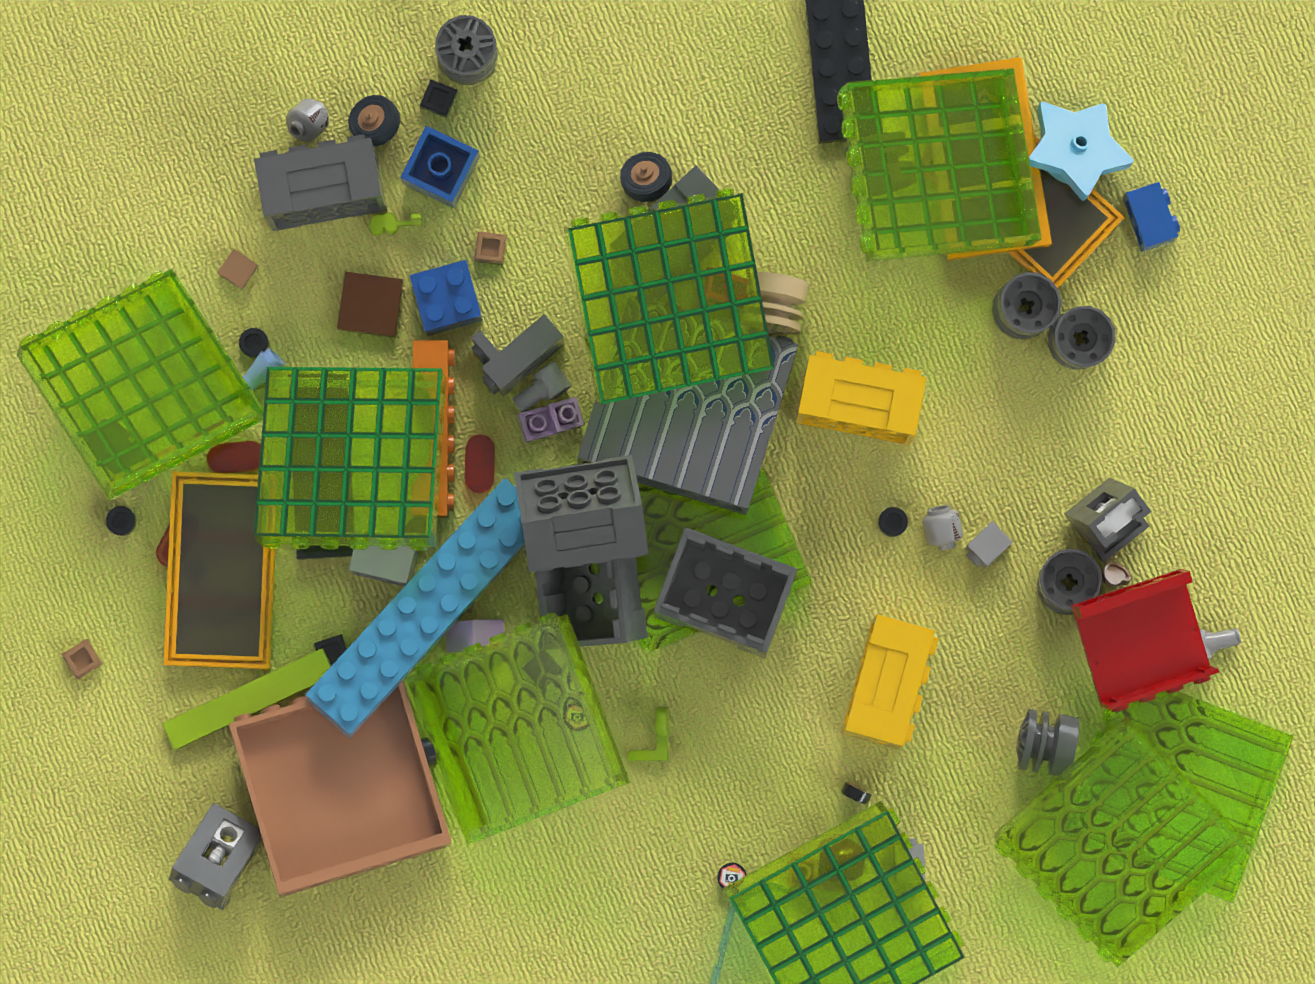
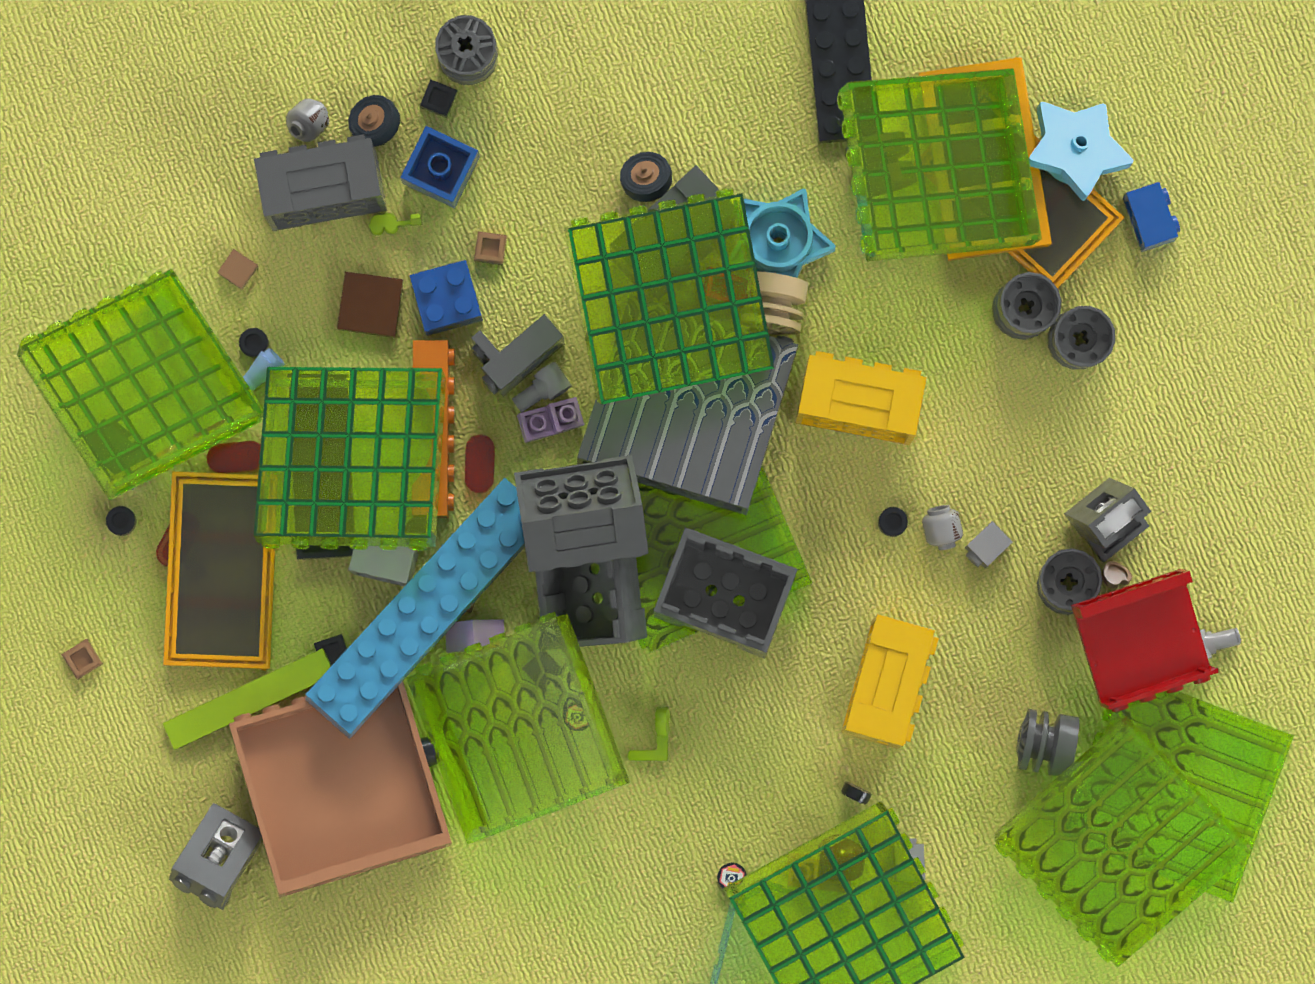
none -> medium azure plate [728,189,836,278]

